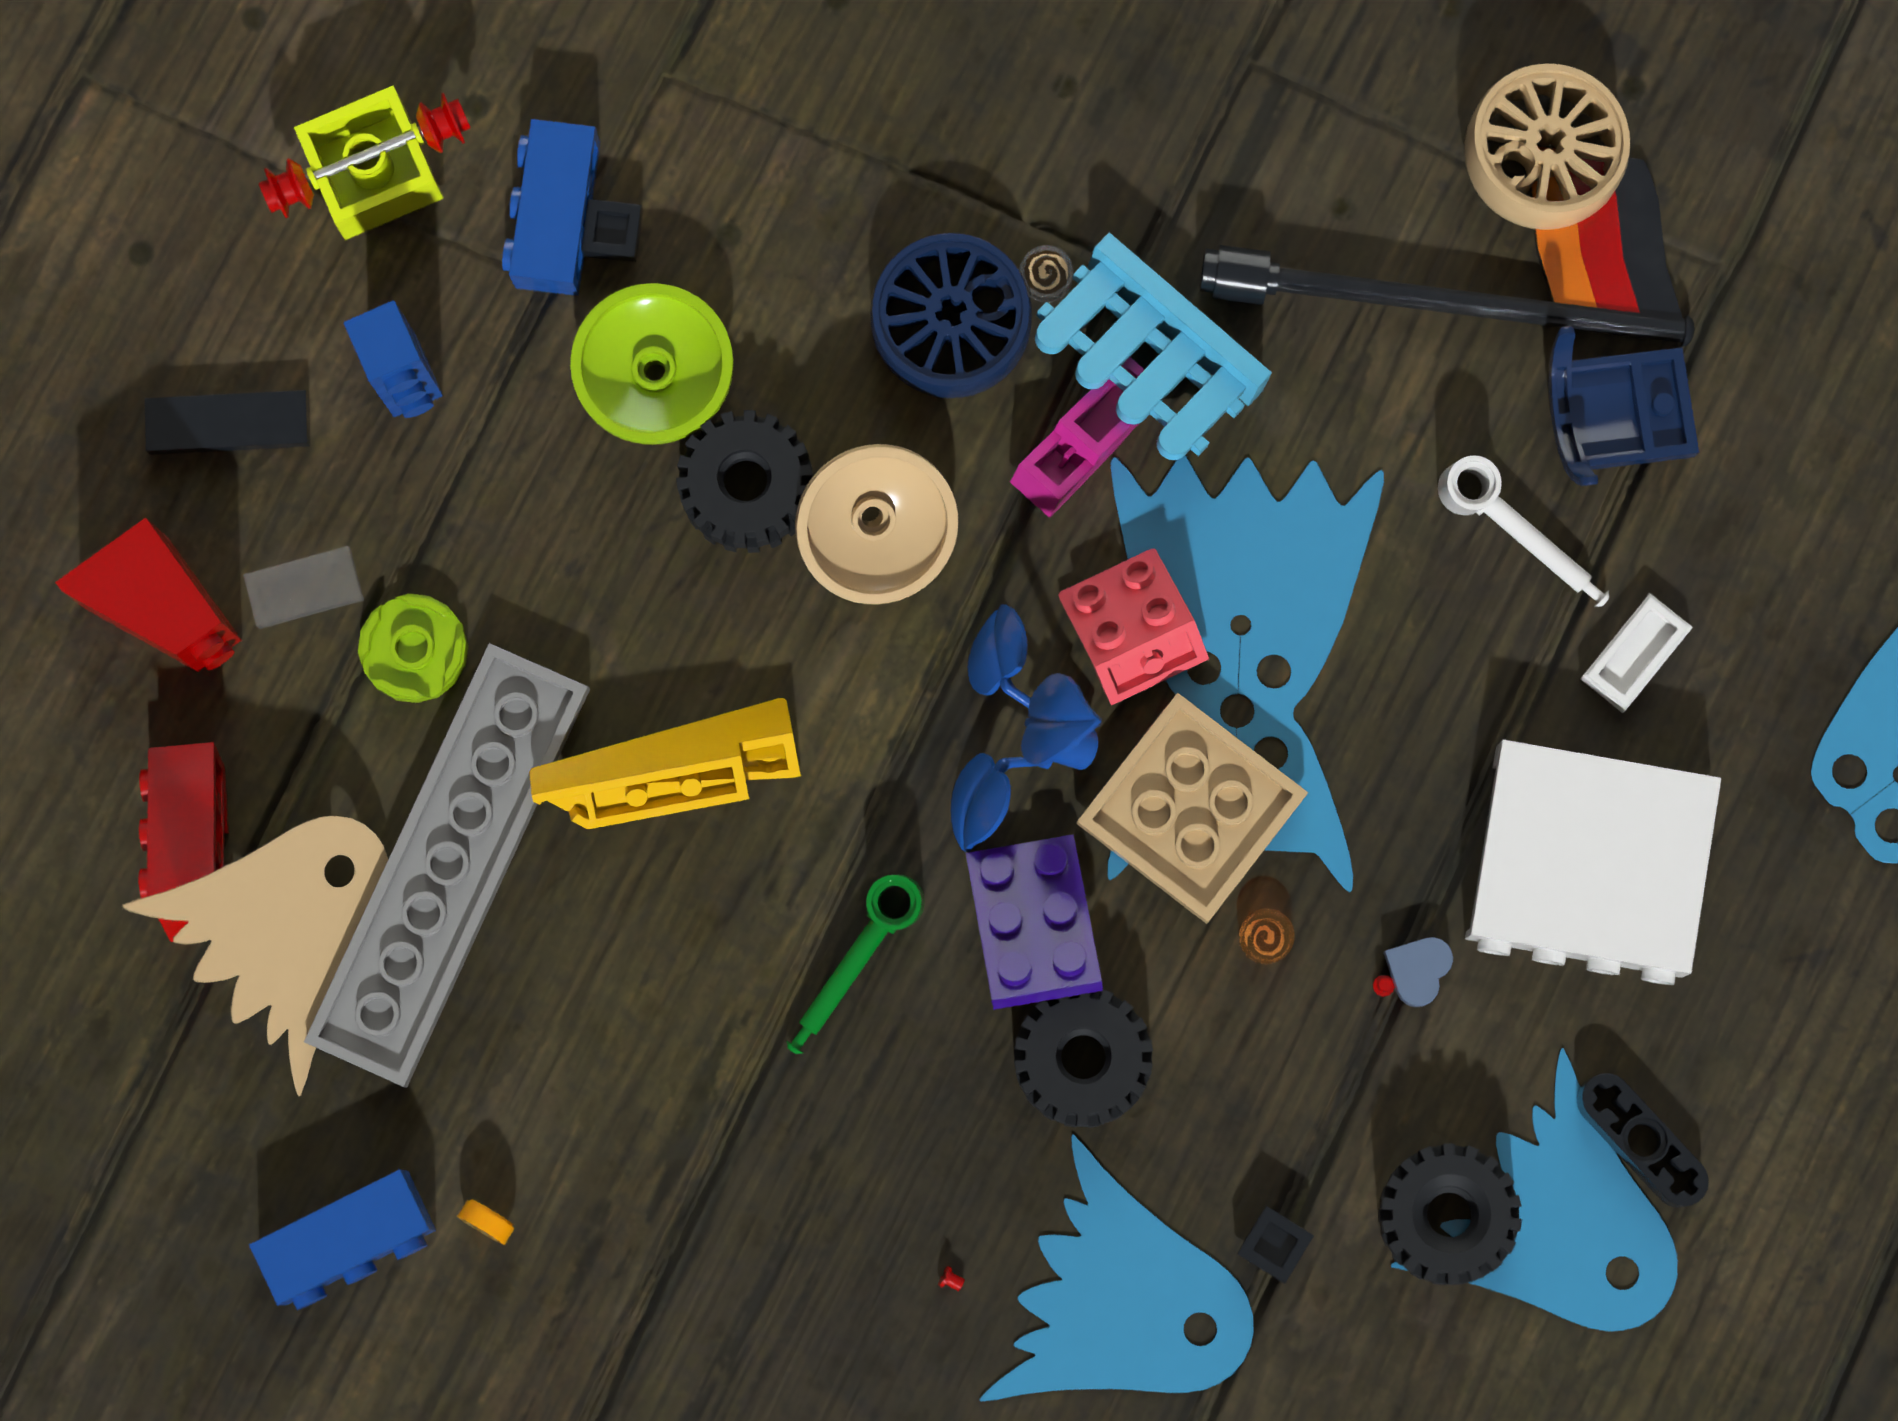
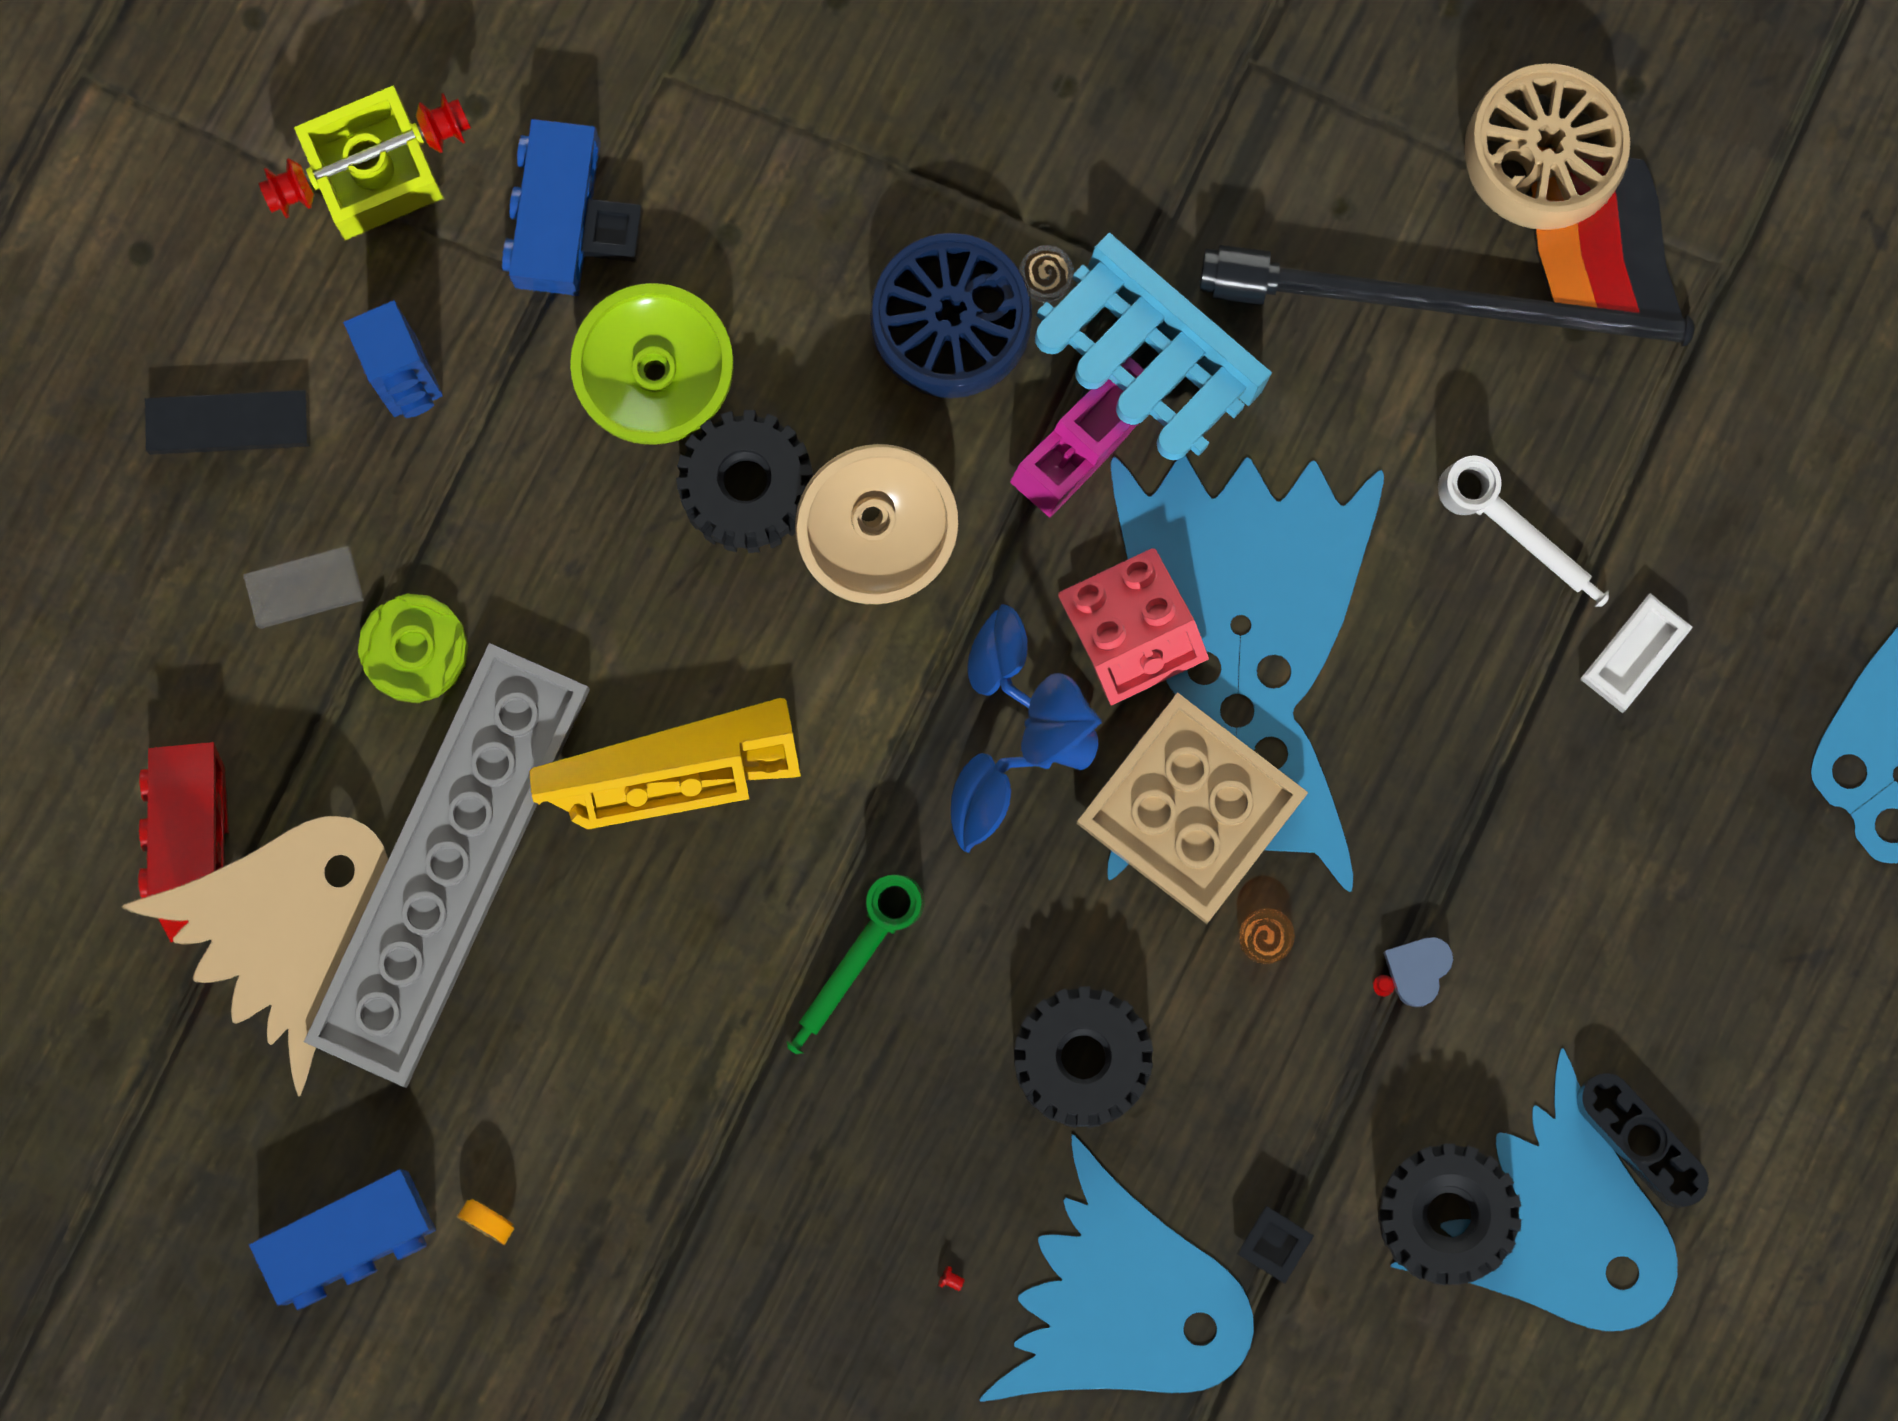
red slope [55,518,242,672] -> none
plate [966,834,1103,1010] -> none
white panel [1465,740,1721,985] -> none
dark blue piece [1548,326,1699,486] -> none

